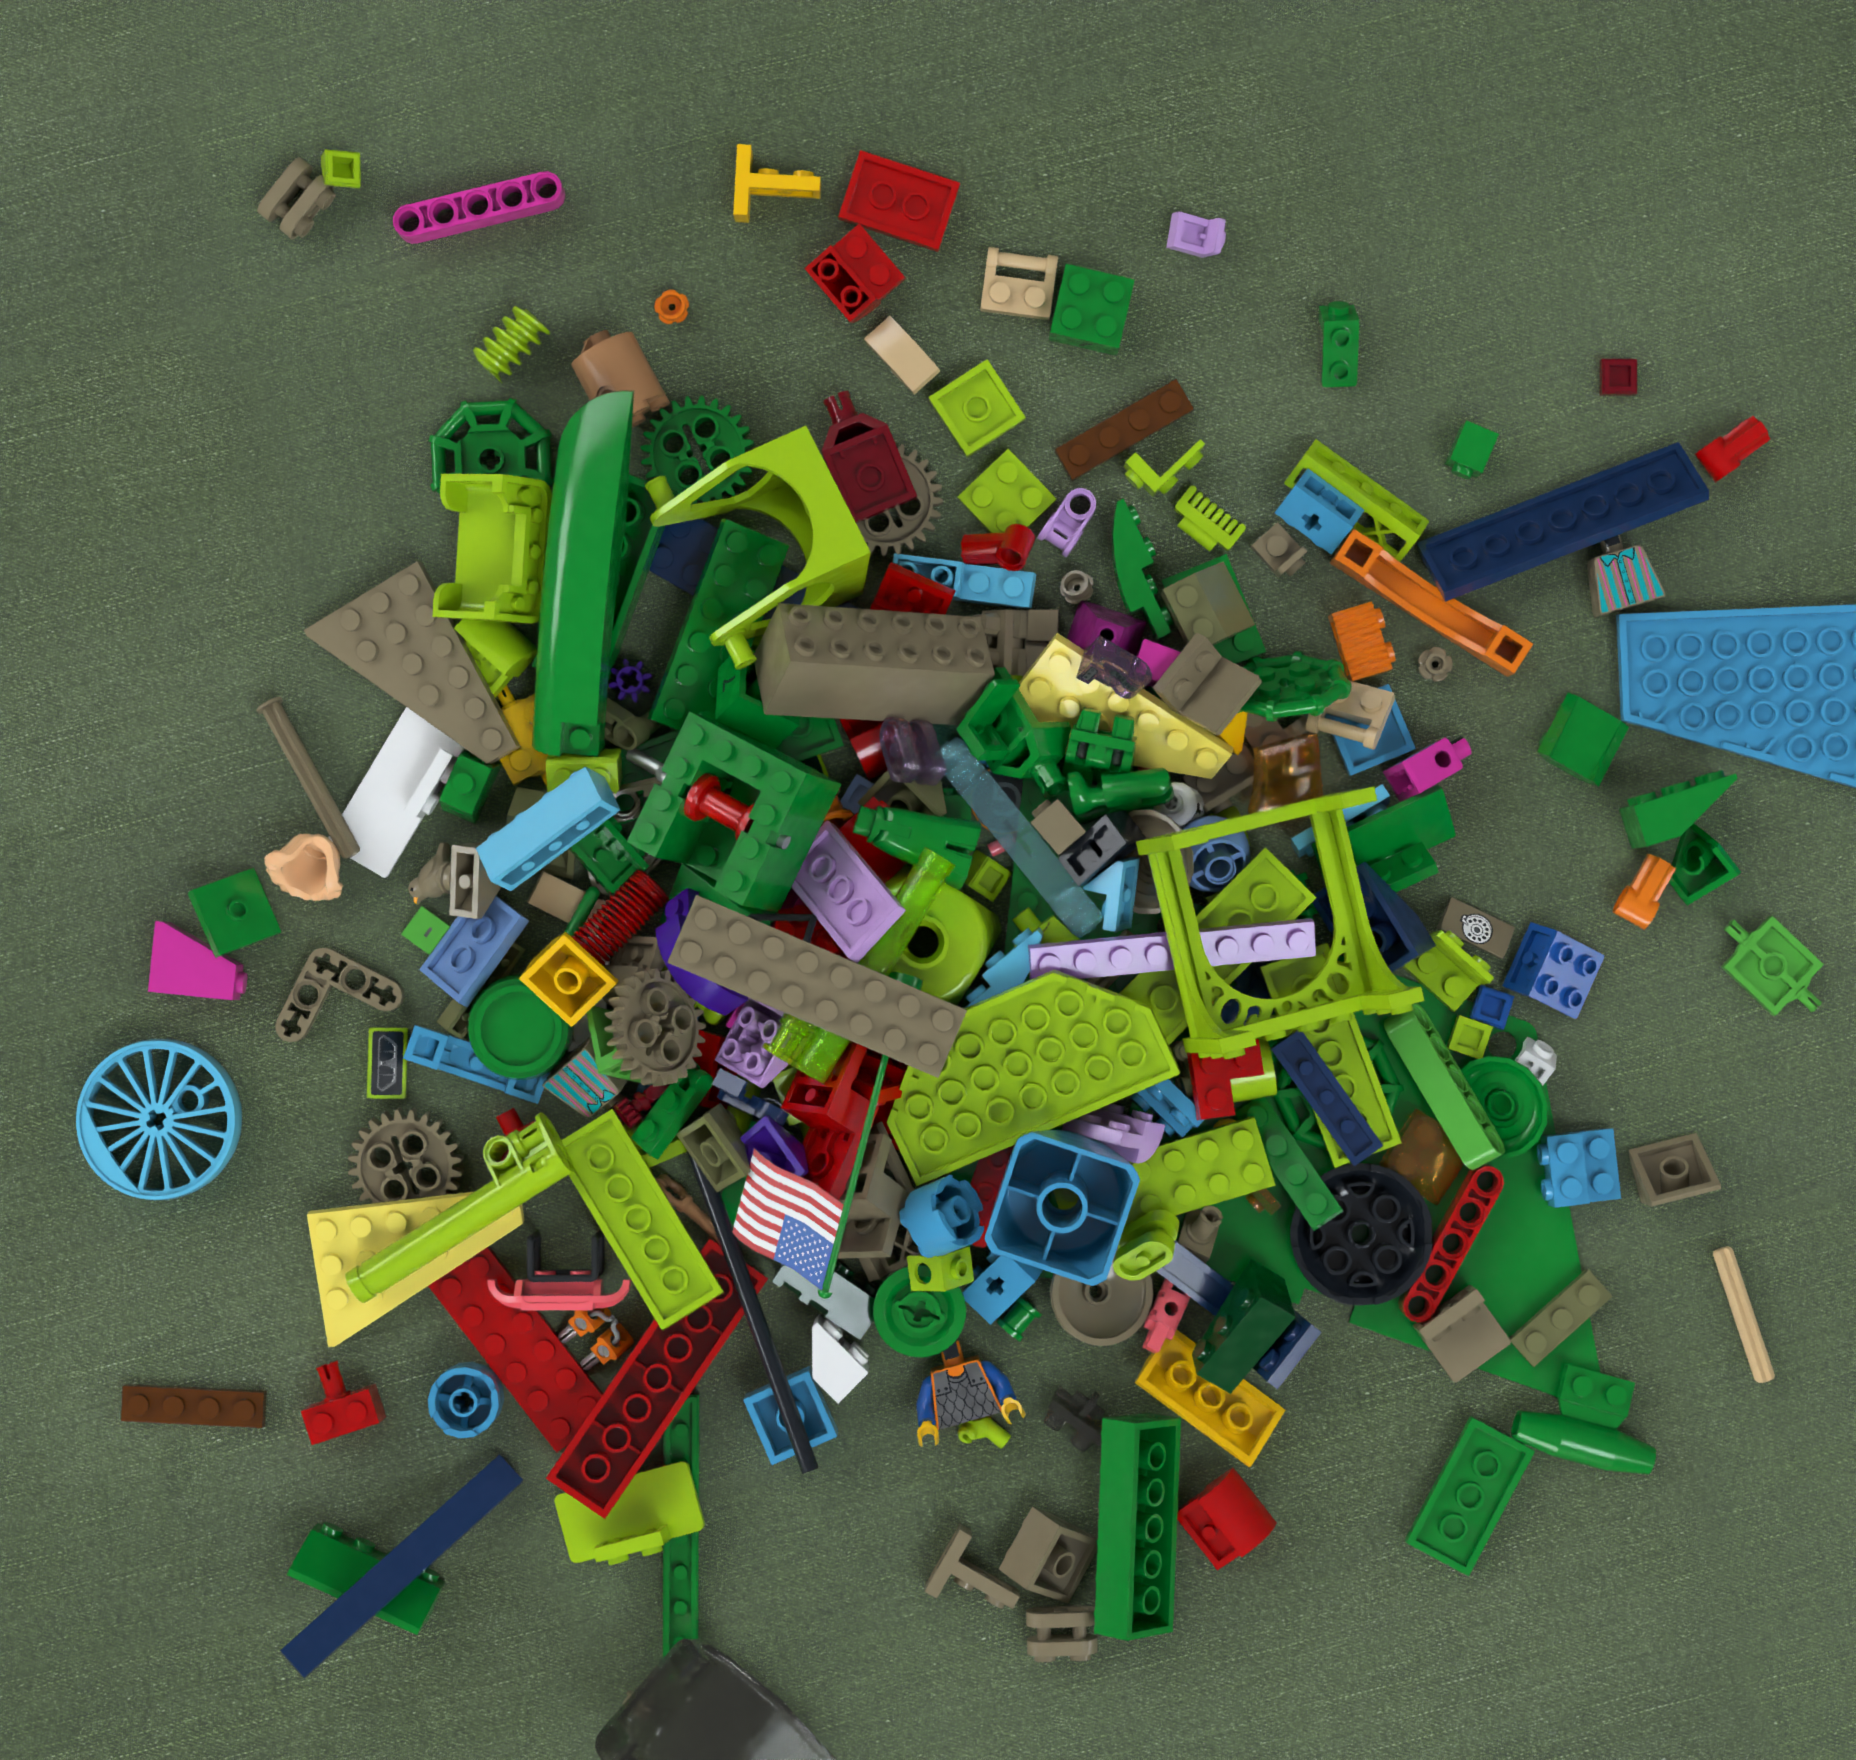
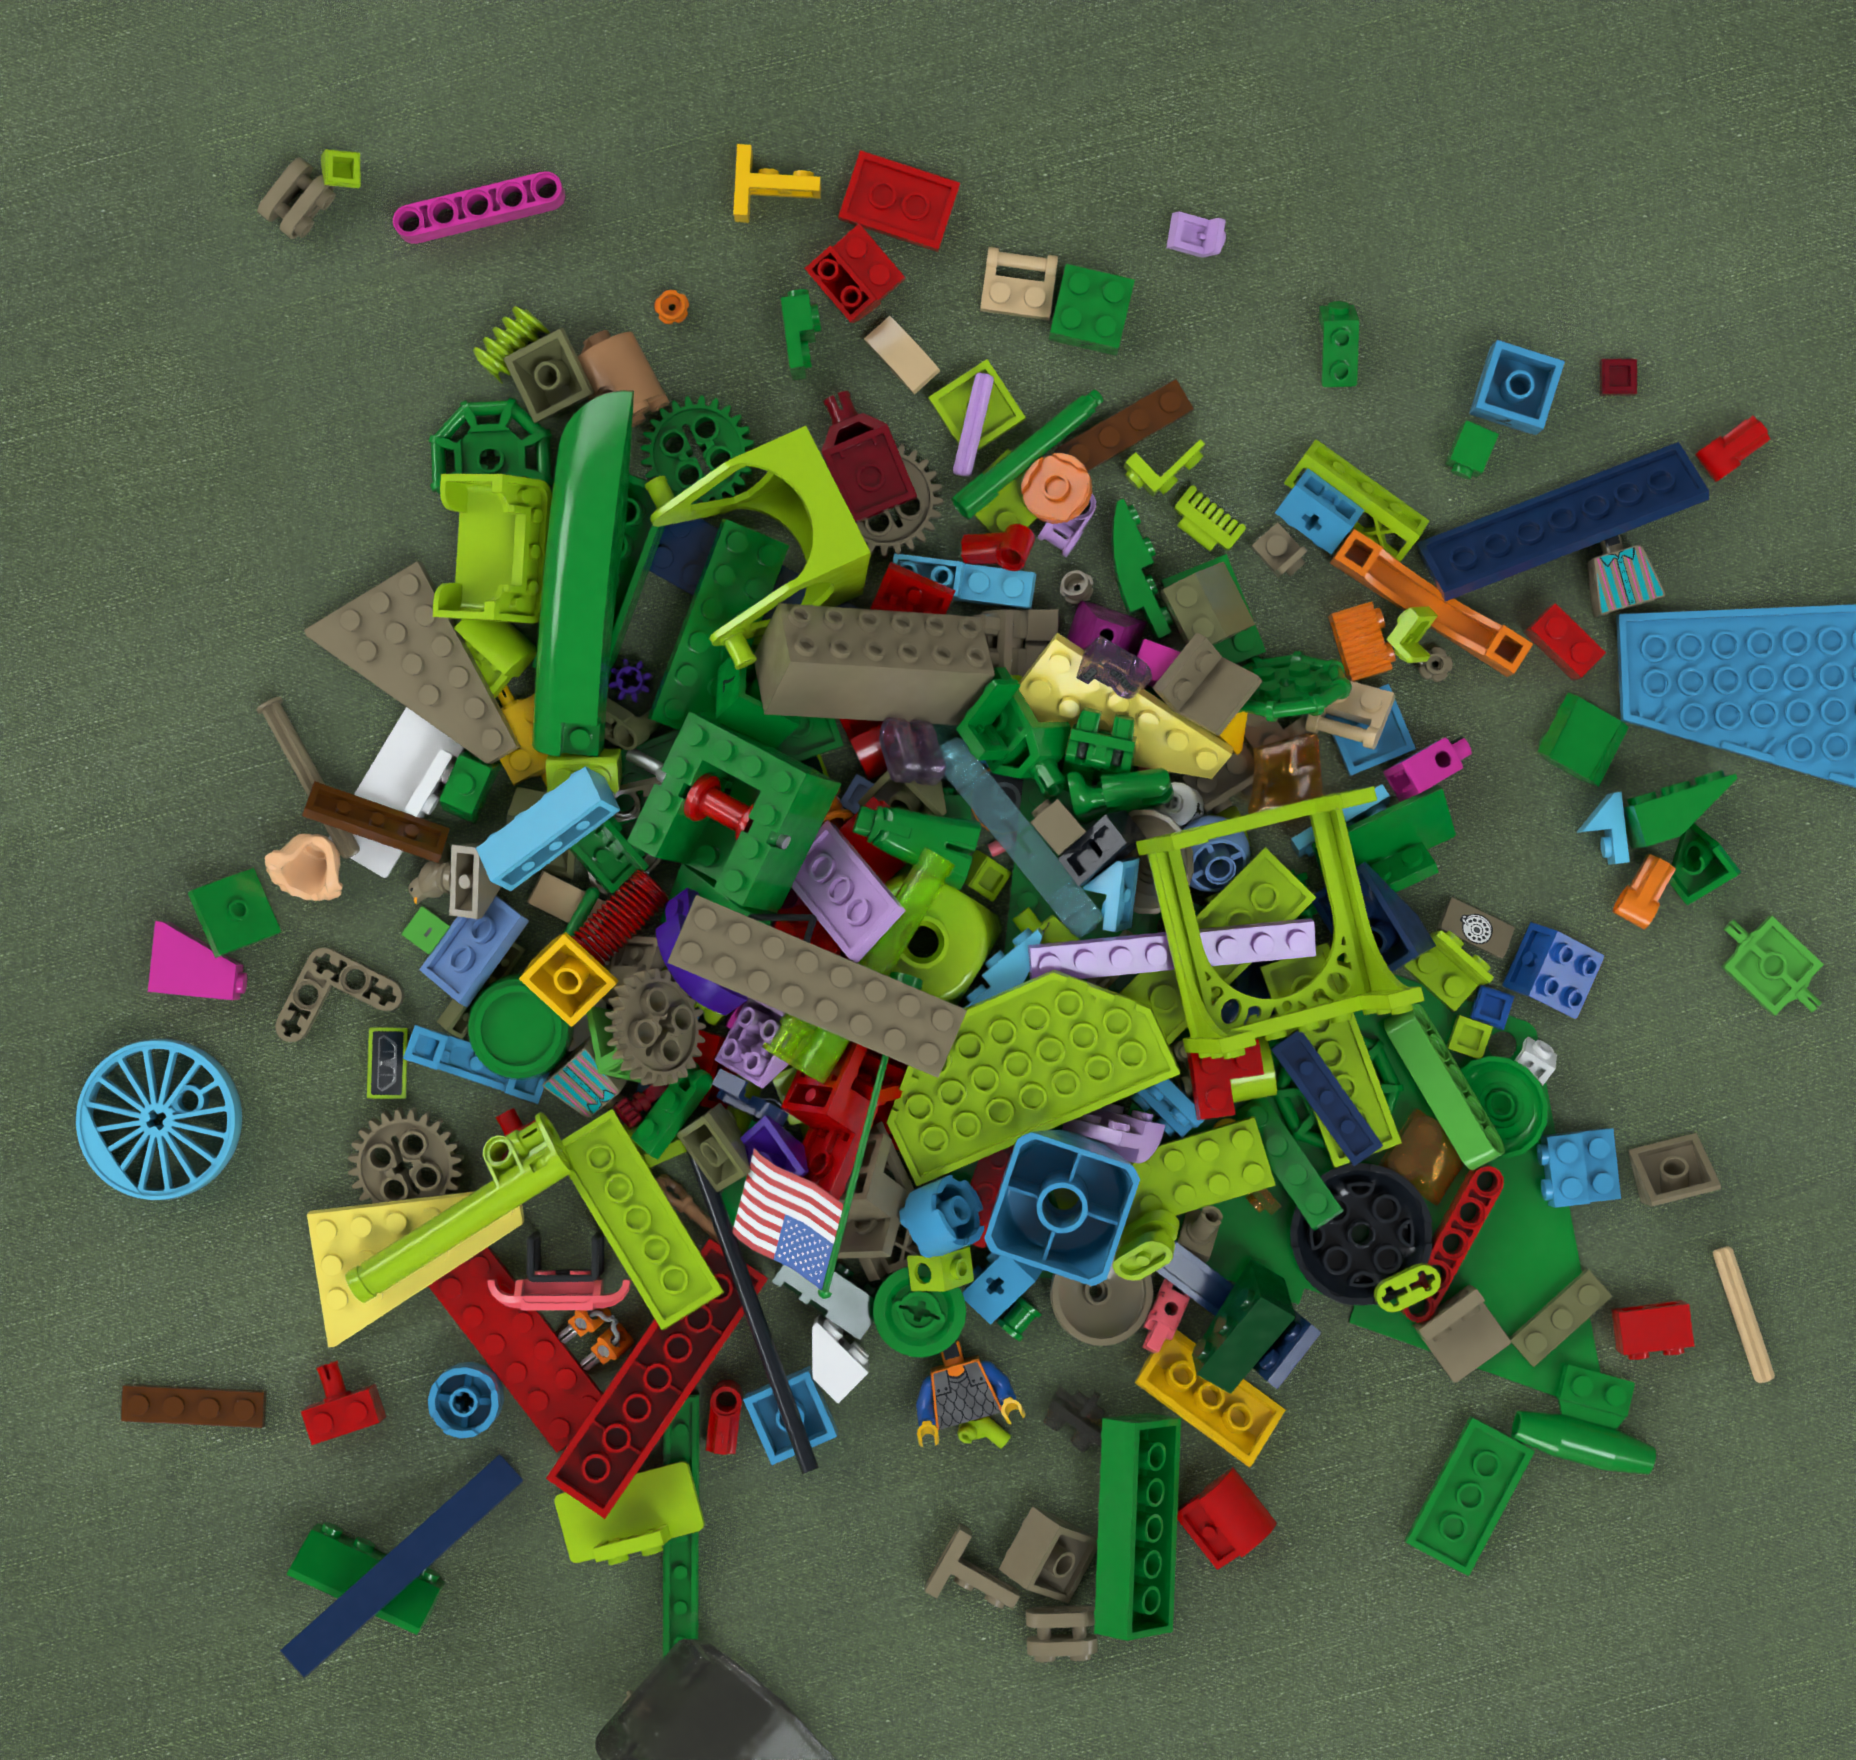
none -> reddish brown plate [302,781,450,863]
none -> olive slope [503,328,594,423]
none -> red piece [705,1379,743,1455]
none -> green plate [781,289,821,380]
none -> green piece [951,389,1104,520]
none -> lavender axle [953,373,994,477]
none -> orange tile [1021,453,1092,524]
none -> lime beam [1374,1263,1441,1312]
none -> lime bracket [1386,606,1438,663]
none -> dark azure brick [1469,340,1565,435]
none -> red brick [1523,603,1606,681]
none -> medium azure slope [1577,792,1630,865]
none -> red brick [1611,1300,1695,1360]

